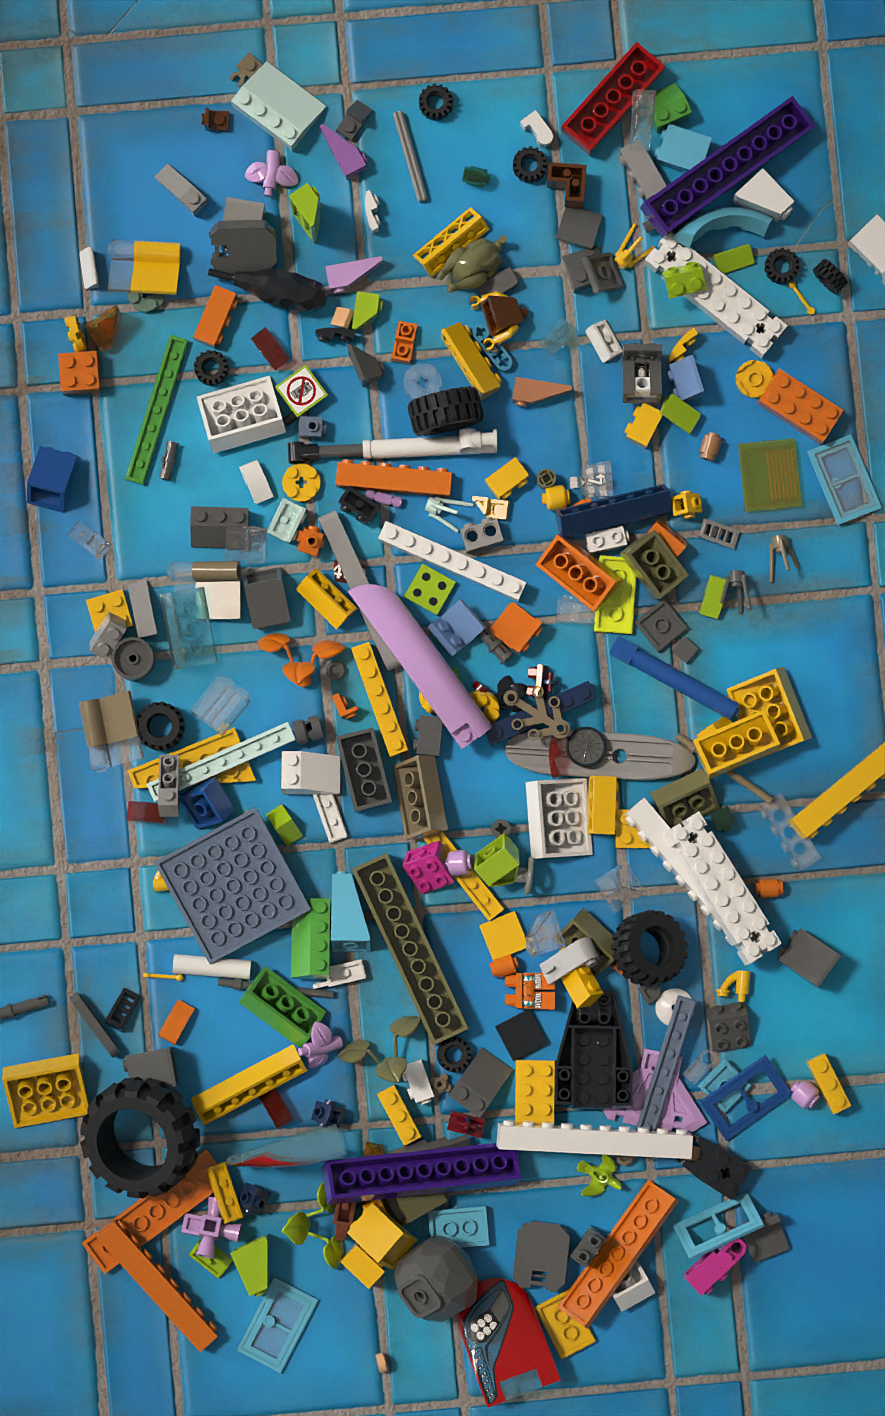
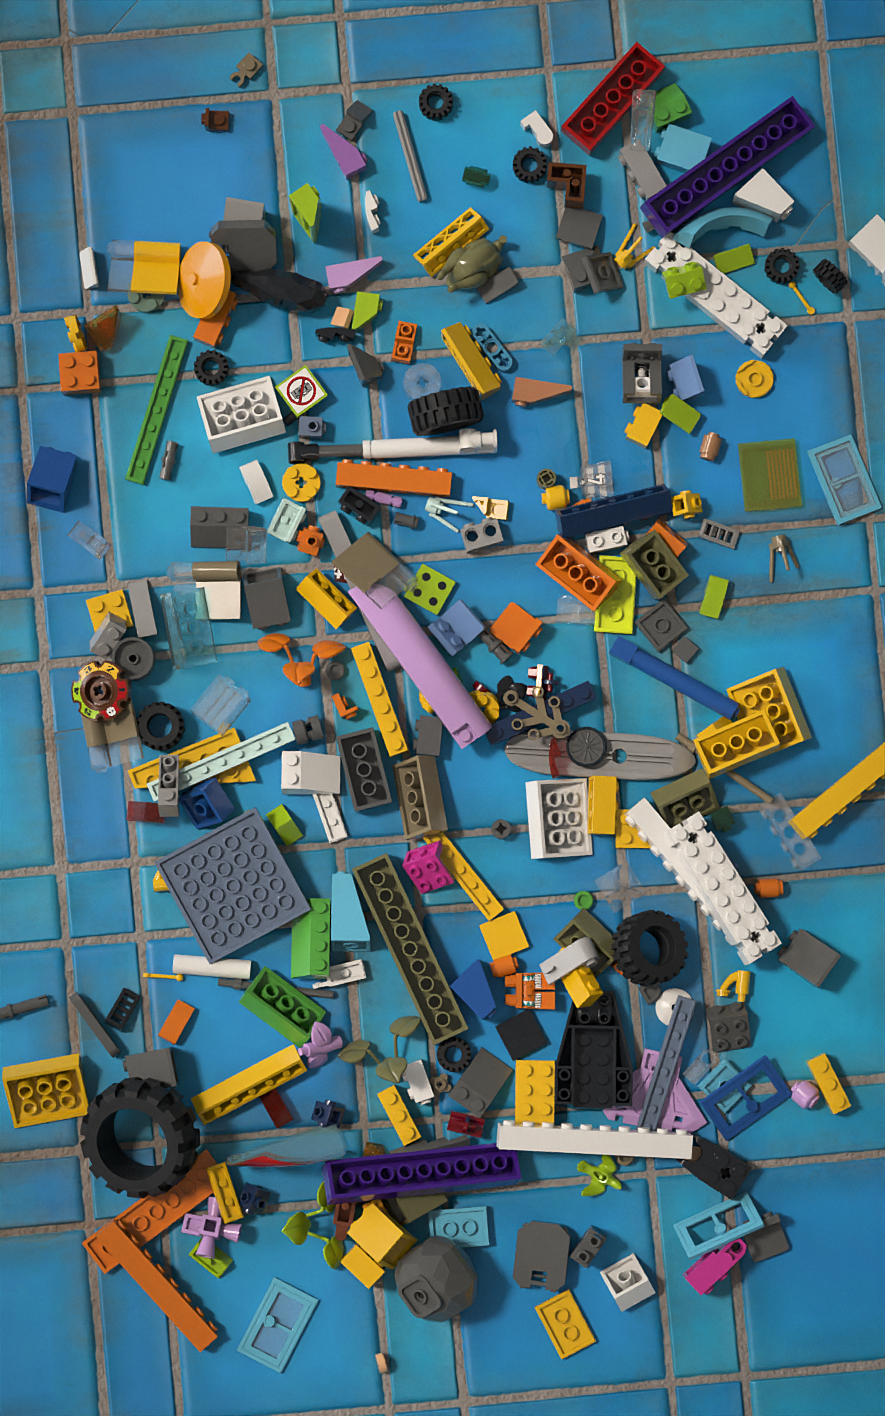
light grey slope [154,164,208,217] -> none
lime slope [230,1234,269,1297] -> none
light aqua slope [231,61,327,151] -> none
lavender plant [245,150,298,197] -> none
clear red slope [251,327,290,371] -> none
white brick [378,521,526,602] -> none
lavender head [444,850,474,876] -> none
windscreen [457,1278,561,1408] -> none
reddish brown torso [470,291,528,352] -> none
lime piece [474,833,534,895] -> none
yellow brick [485,457,529,500] -> none
clear slope [525,910,566,957] -> none
orange plate [557,1180,678,1329] -> none
white slope [586,319,622,363] -> none
yellow slope [668,328,698,364] -> none
dark grey plant [720,570,752,614] -> none
orange brick [756,369,843,445] -> none
none -> reddish brown piece [71,660,132,721]
none -> light orange dish [177,242,231,319]
none -> dark tan door [332,532,418,609]
none -> dark grey pin [394,512,419,529]
none -> blue slope [450,959,496,1020]
none -> bright green tile [574,891,593,910]

